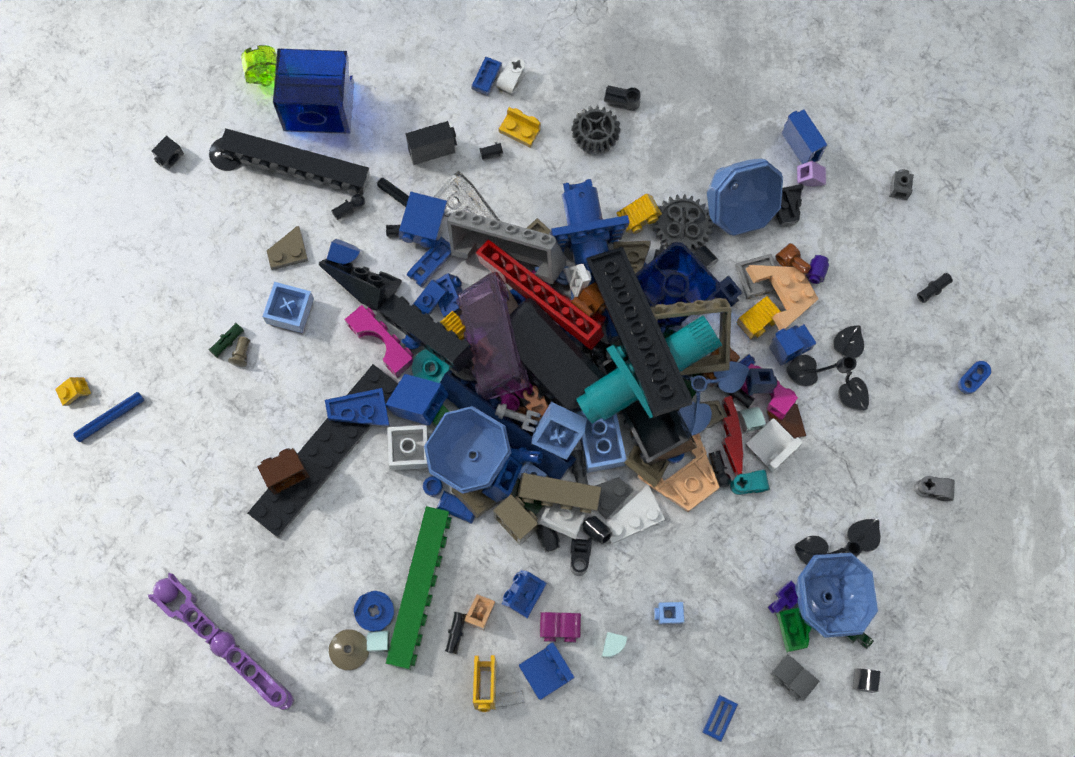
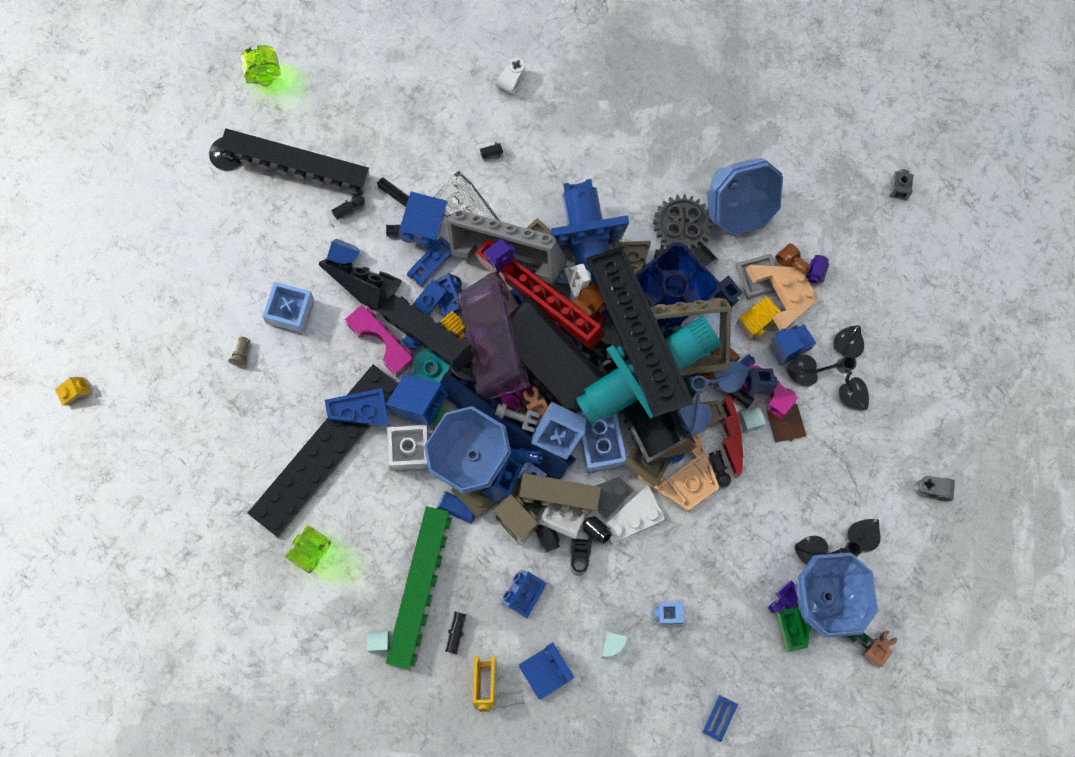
blue axle [73,392,144,442] -> none
medium lavender piece [148,573,294,710] -> none
black brick [151,135,184,169] -> none
dark green pin [208,322,244,358] -> none
reddish brown brick [257,448,310,495] -> none
dark tan wing [266,226,308,270] -> none
clear blue piece [273,48,354,134] -> none
dark tan dish [329,629,369,670] -> none
blue plate [354,591,395,632] -> none
black brick [405,121,457,165] -> none
blue tile [423,476,443,497] -> none
light nougat slope [464,594,495,631] -> none
blue plate [471,56,502,95] -> none
yellow bracket [498,107,541,148] -> none
magenta brick [540,612,581,643] -> none
dark grey gear [571,105,621,154] -> none
dark grey pin [571,449,589,485] -> none
black piece [604,85,641,110] -> none
blue plate [605,318,618,343] -> none
yellow brick [616,193,662,234] -> none
teal piece [730,470,770,495] -> none
white bracket [746,419,803,472] -> none
dark grey brick [771,654,820,701] -> none
black wing [776,184,803,226] -> none
blue brick [782,109,828,164] -> none
lavender brick [797,161,826,186] -> none
black brick [852,669,881,693] -> none
black pin [917,273,953,303] -> none
blue plate [958,361,991,394] -> none
none -> clear neon green brick [285,525,331,573]
none -> dark purple brick [483,238,516,274]
none -> nougat plate [863,630,898,668]

